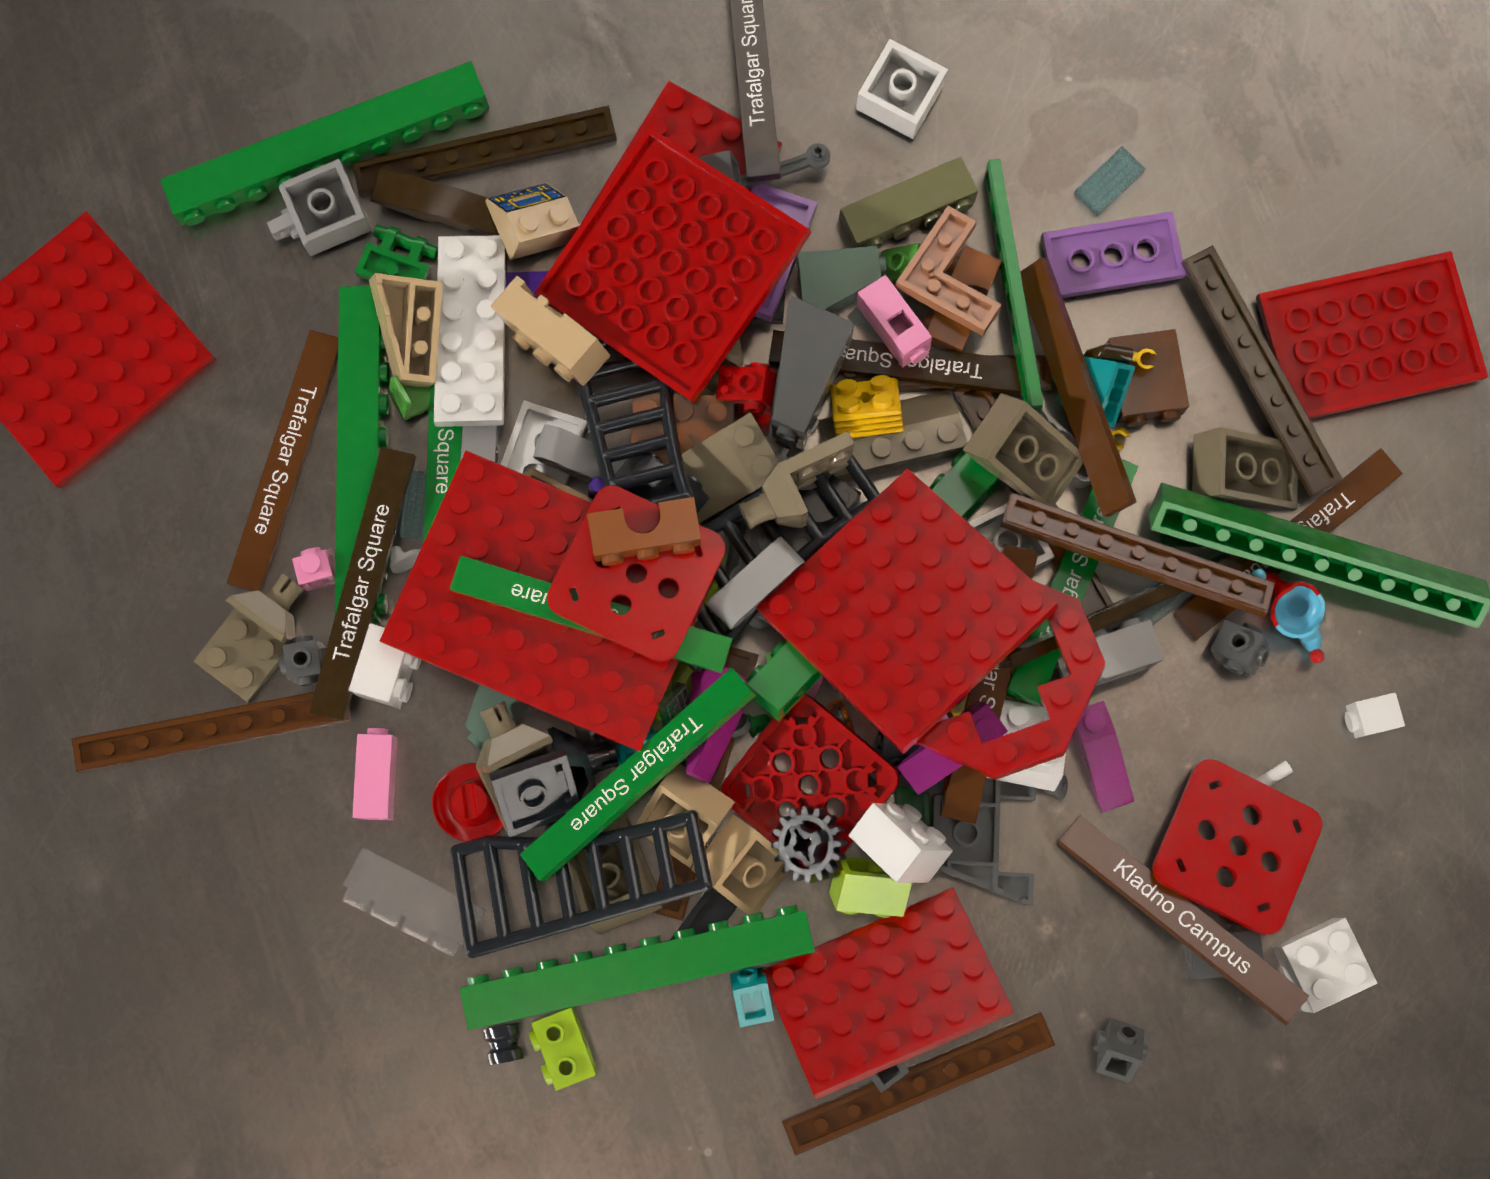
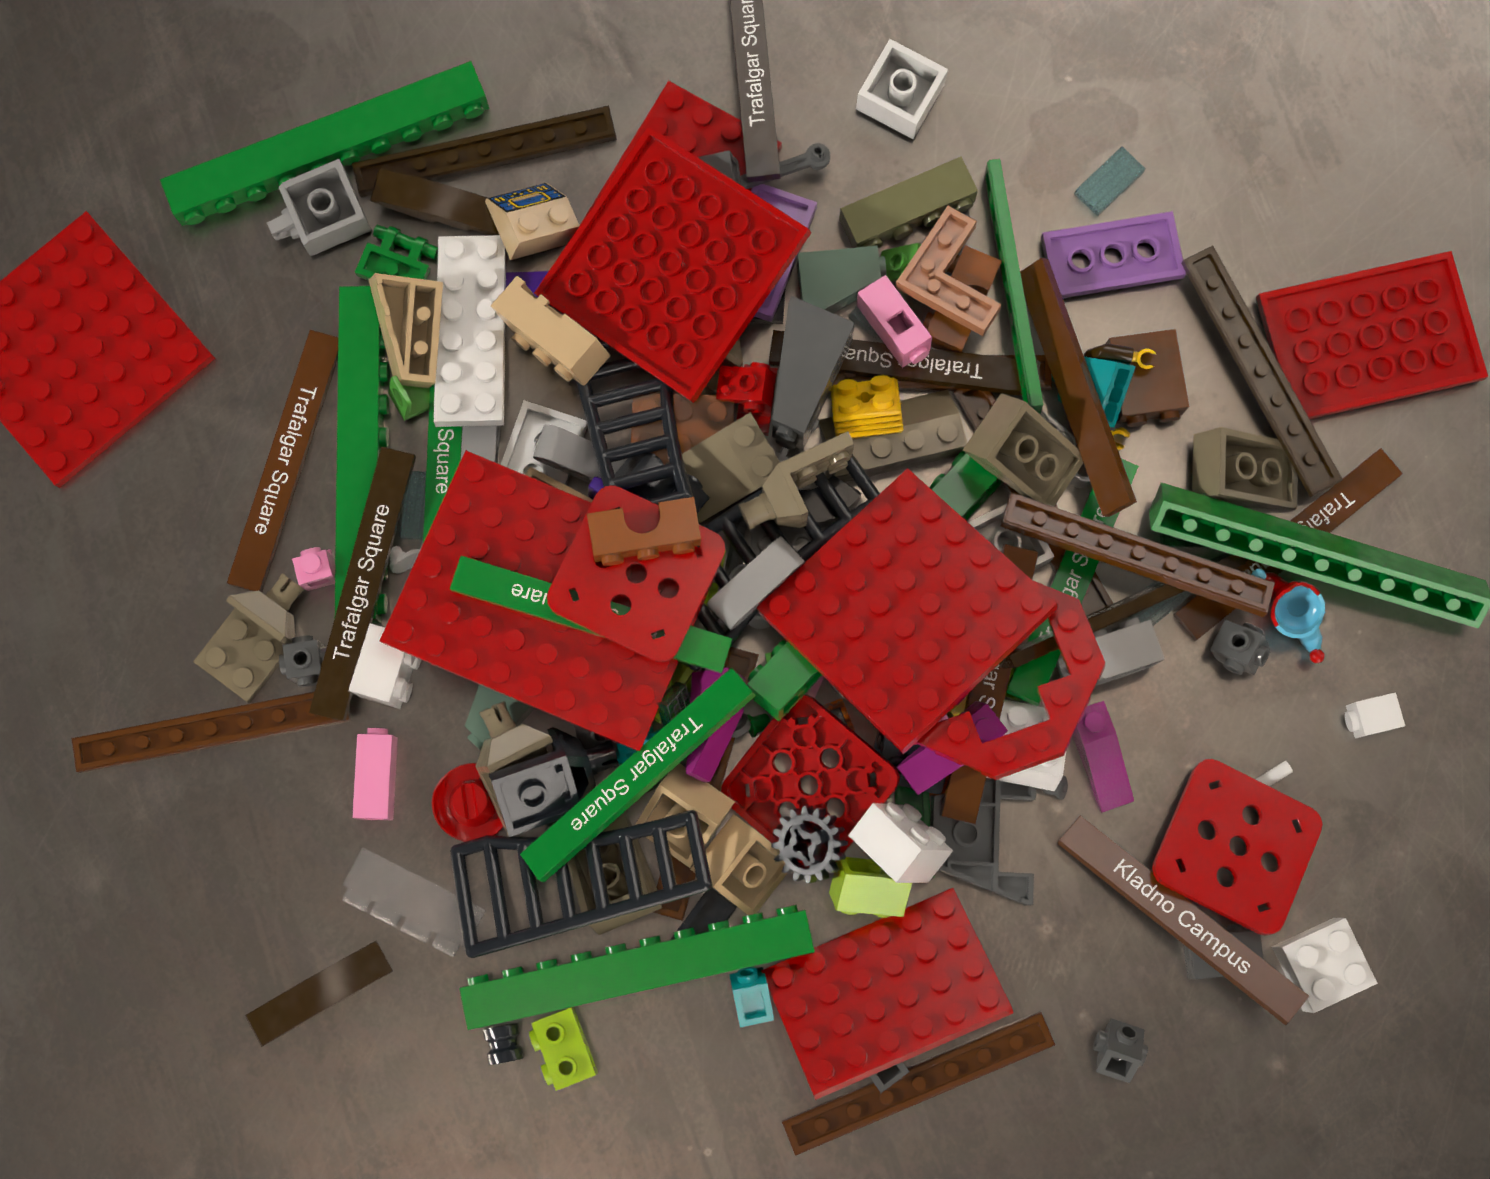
none -> dark brown slope [245,941,393,1047]

